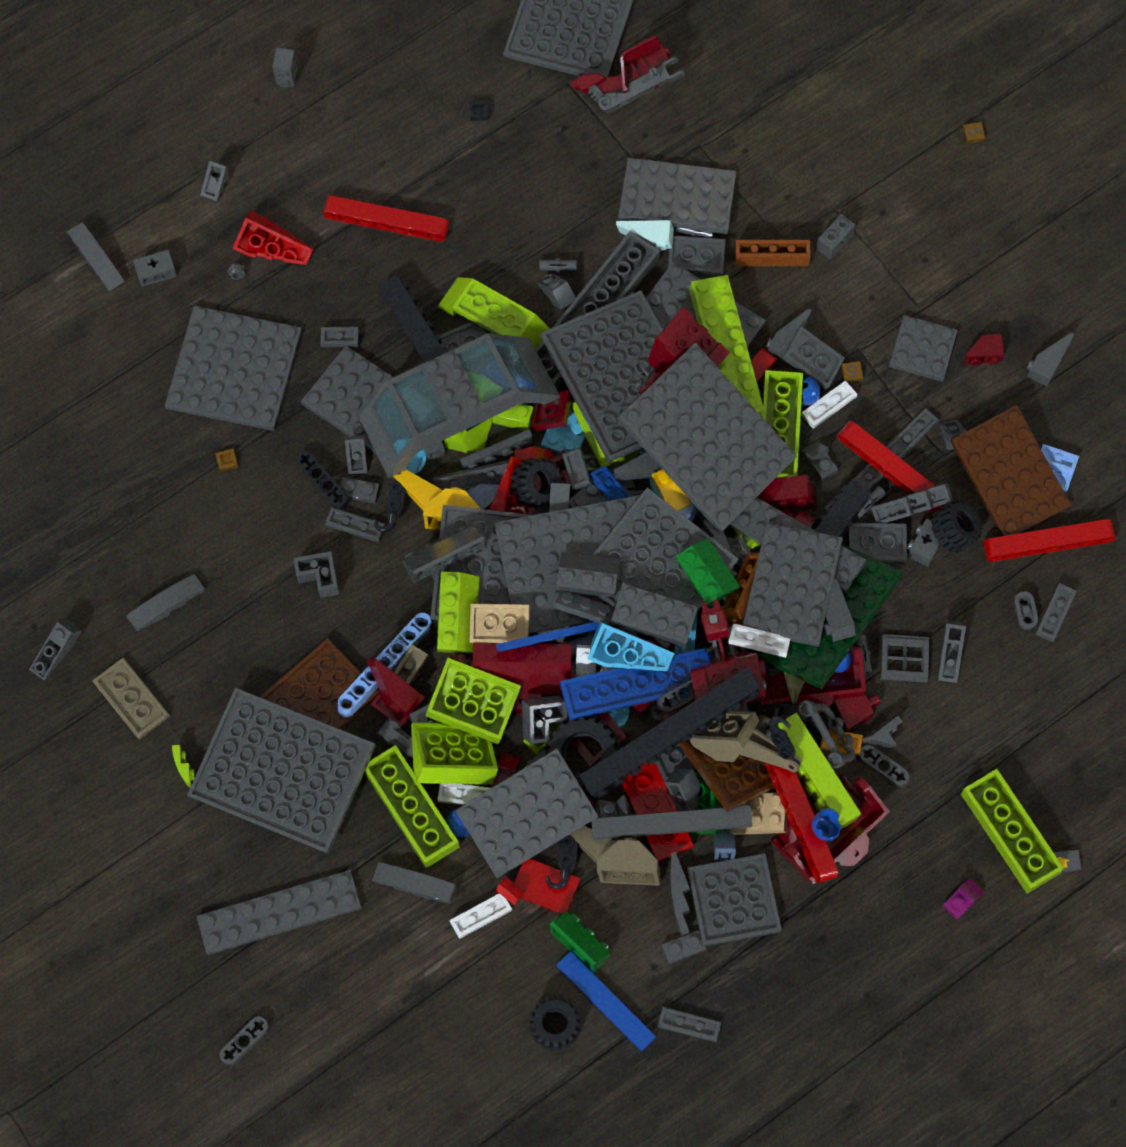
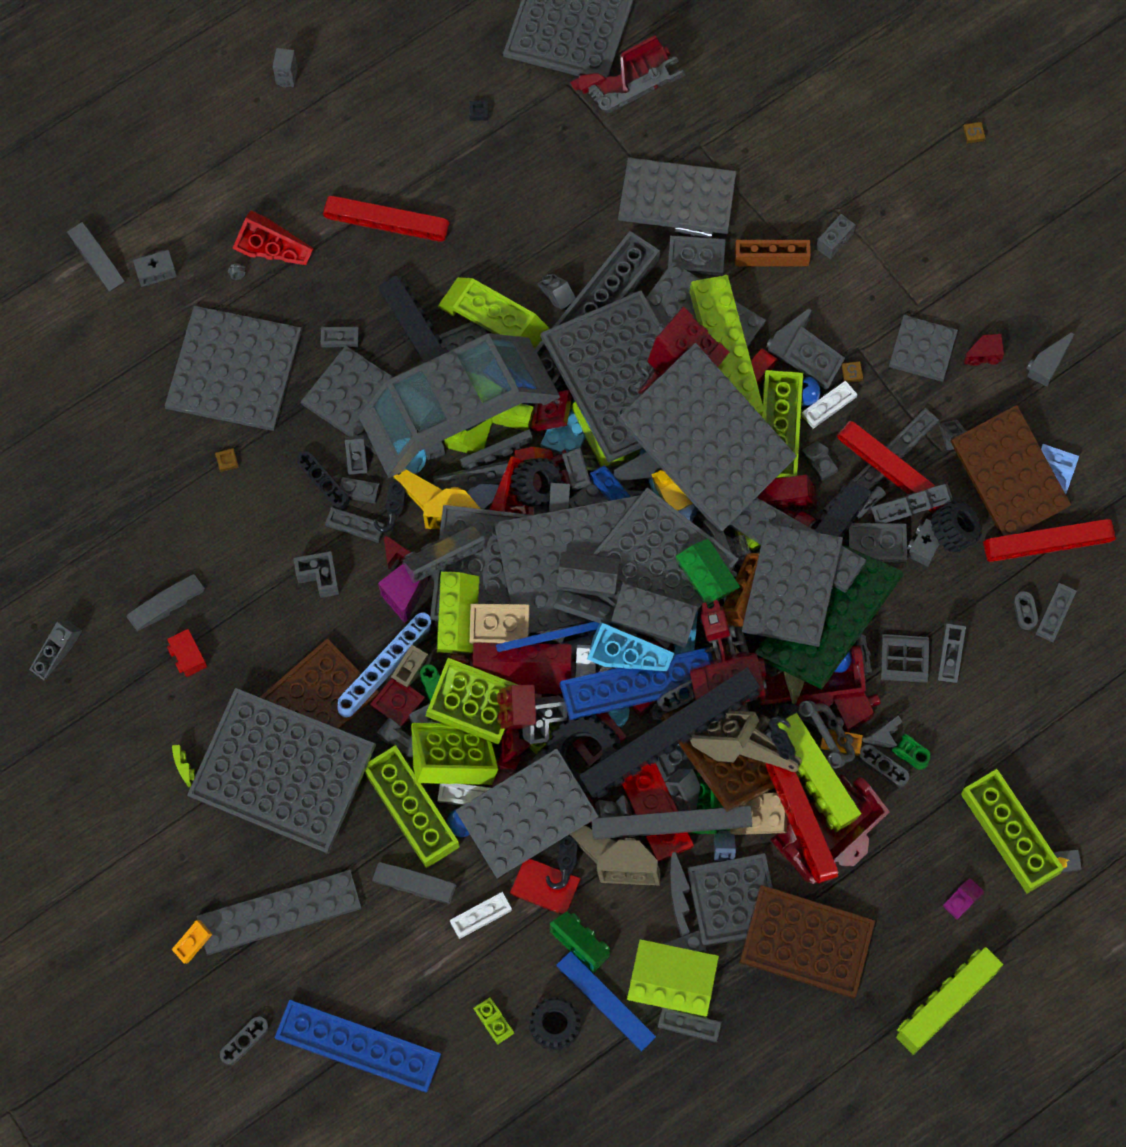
dark tan tile [92,658,170,740] -> none
dark grey slope [200,160,229,201] -> none
dark red slope [367,658,420,713] -> none
red piece [496,877,525,905] -> none
dark grey pin [540,258,577,273] -> none
light aqua slope [616,220,674,250] -> none
white plate [728,624,790,658] -> none
blue hair [812,808,842,841] -> none
dark grey slope [824,579,856,642] -> none
none -> red brick [167,629,207,678]
none -> light orange plate [172,920,213,964]
none -> blue plate [275,1000,441,1093]
none -> magenta slope [378,564,429,623]
none -> dark red slope [384,536,411,569]
none -> green piece [420,664,440,702]
none -> lime slope [473,997,514,1045]
none -> dark red brick [497,685,536,729]
none -> dark red slope [502,729,531,763]
none -> lime slope [627,939,719,1017]
none -> reddish brown plate [739,885,875,998]
none -> green piece [892,734,931,770]
none -> lime brick [896,947,1003,1055]

